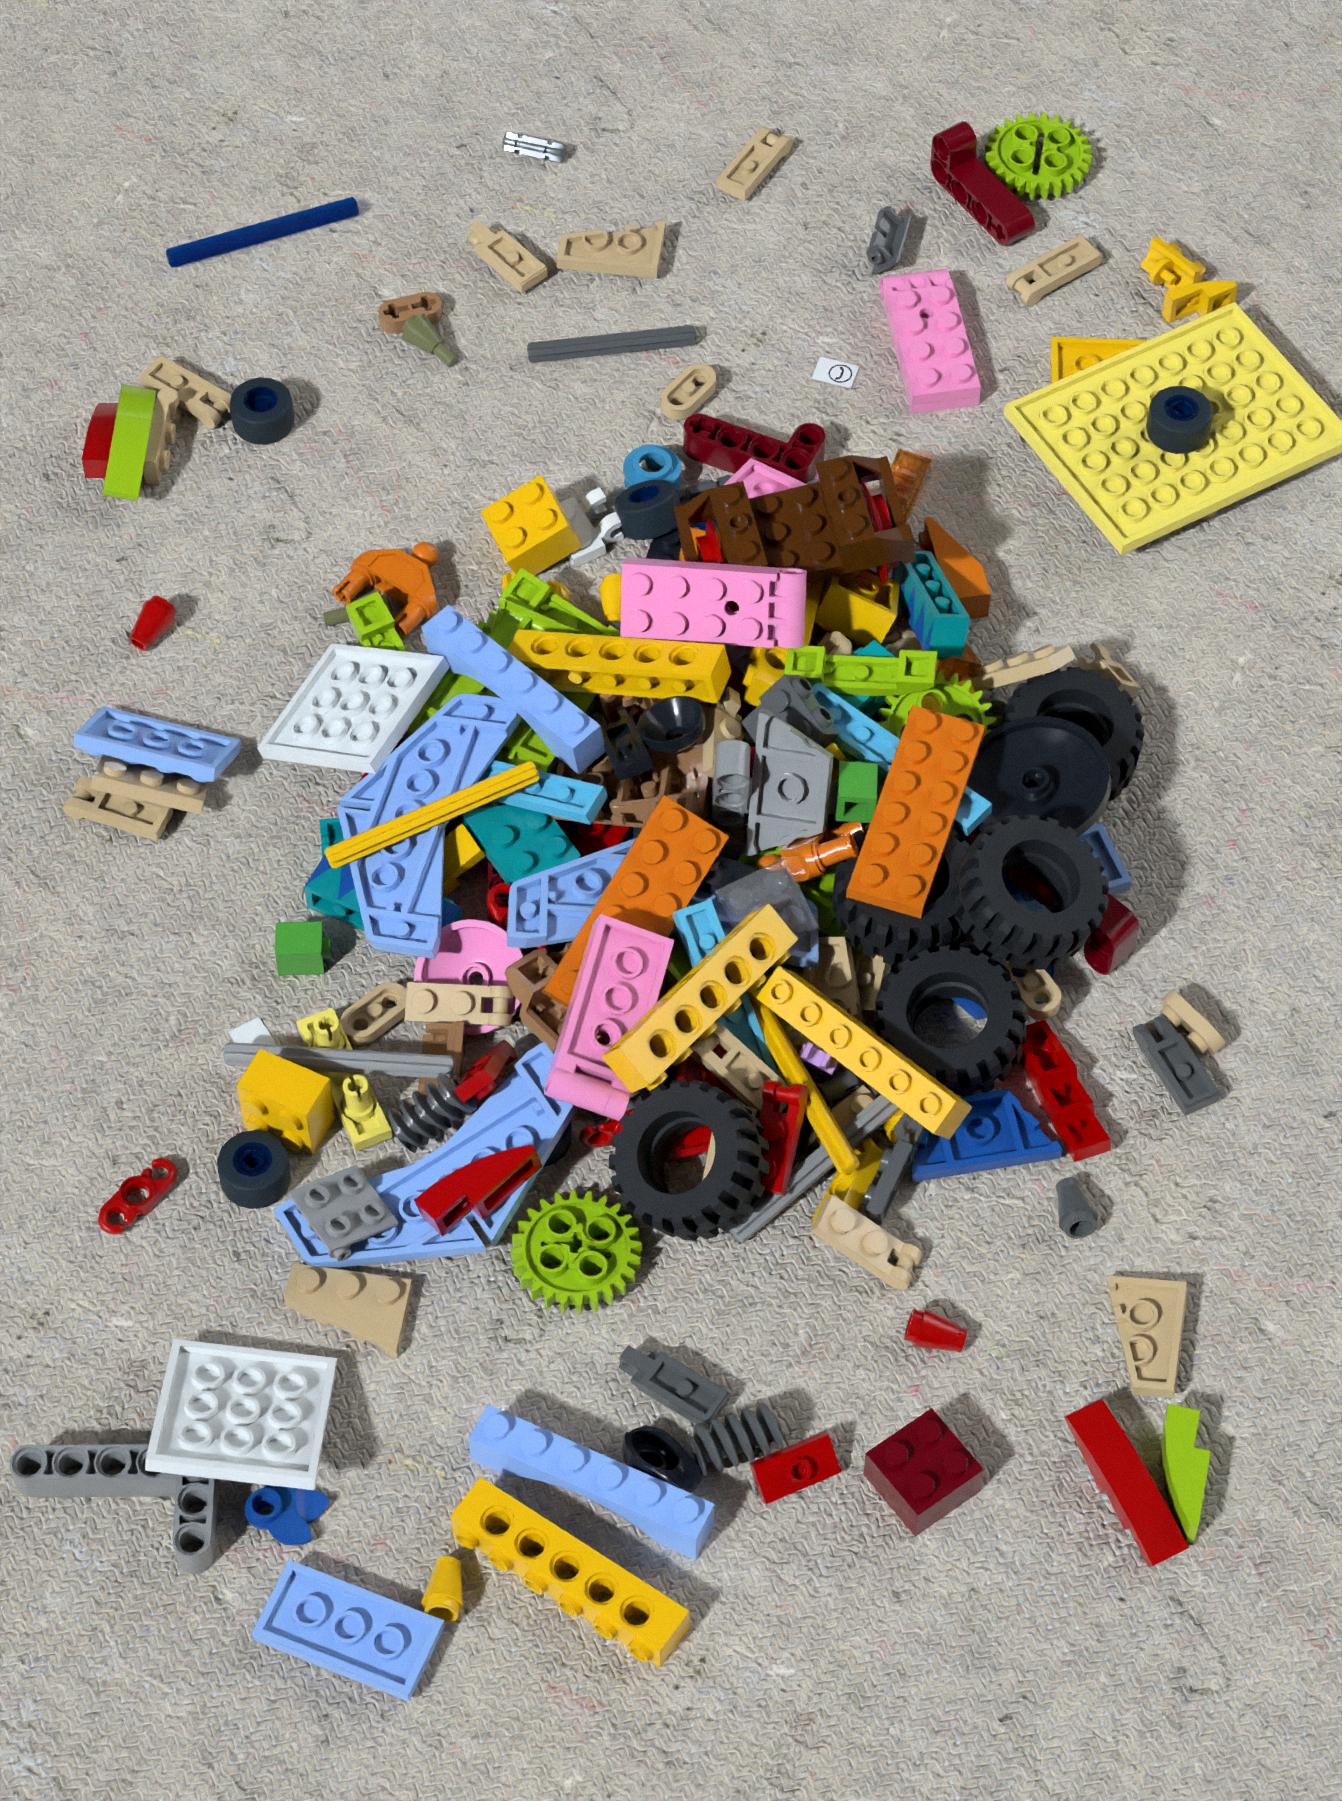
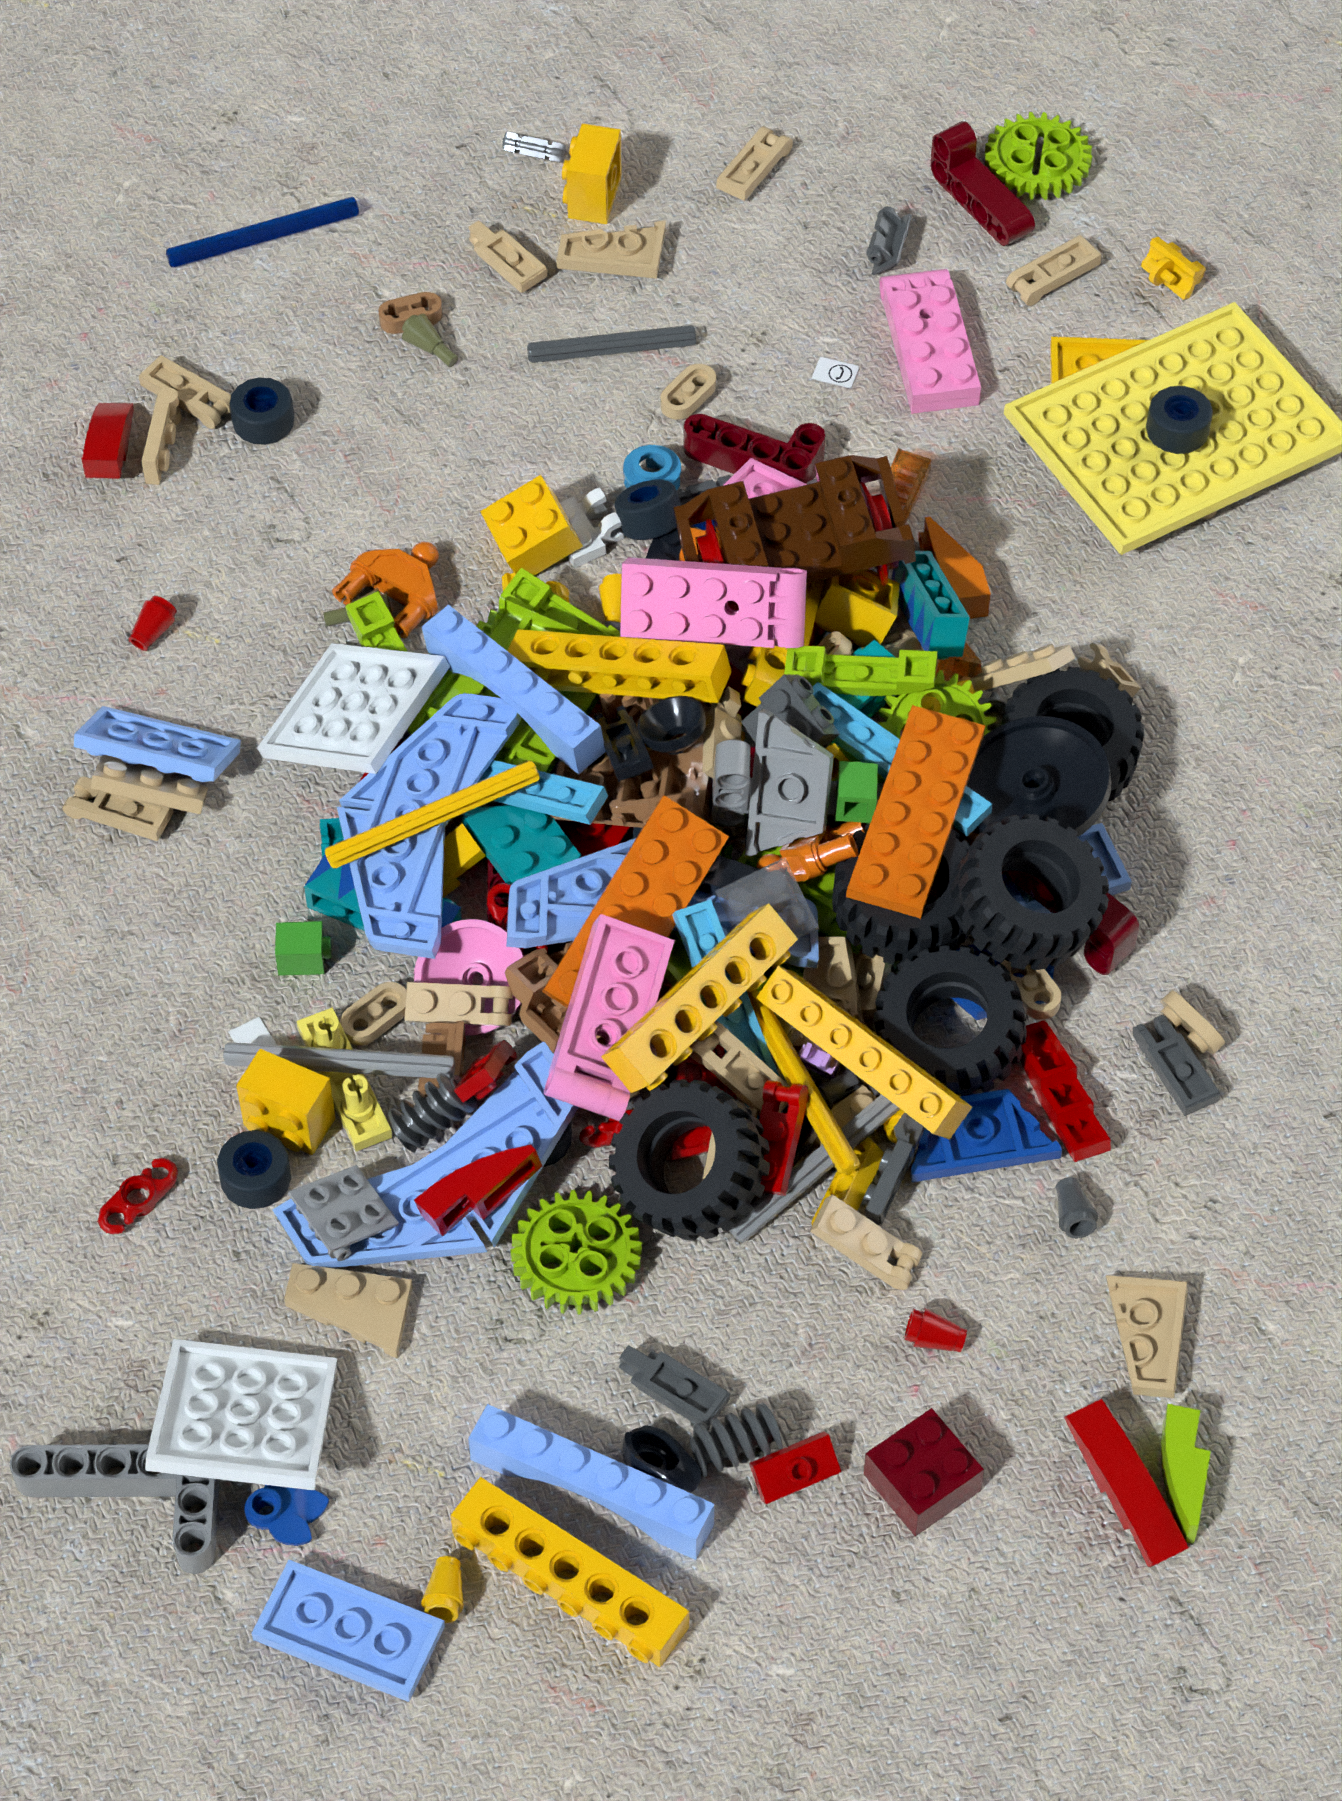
lime slope [102,384,156,502] -> none
yellow slope [1162,281,1238,324] -> none
none -> yellow brick [562,123,622,225]

